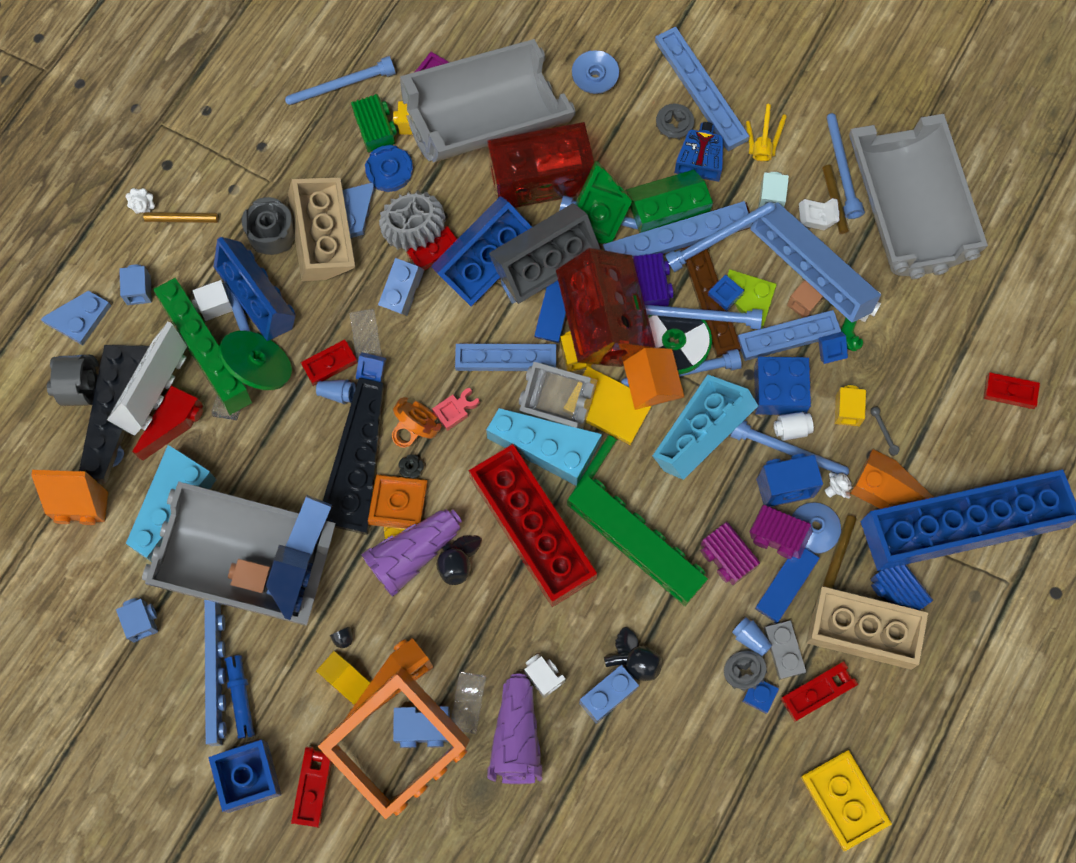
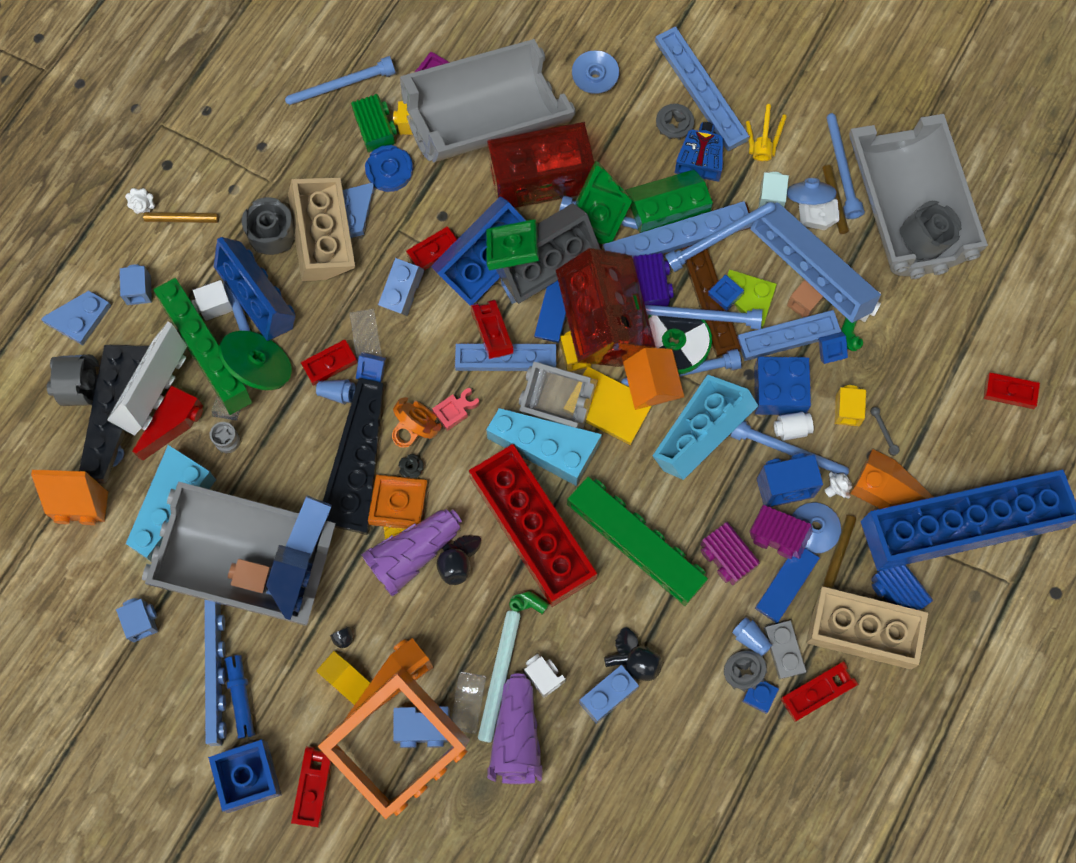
light grey gear [379,190,445,252] -> none
green bar [569,435,617,497] -> none
yellow tile [801,750,892,852] -> none
none -> light grey wheel [210,422,240,453]
none -> red plate [471,300,513,359]
none -> light aqua axle [478,611,521,743]
none -> green tile [486,219,539,271]
none -> green arm [509,591,550,615]
none -> medium blue dish [787,178,836,205]
none -> dark grey brick [899,201,962,260]

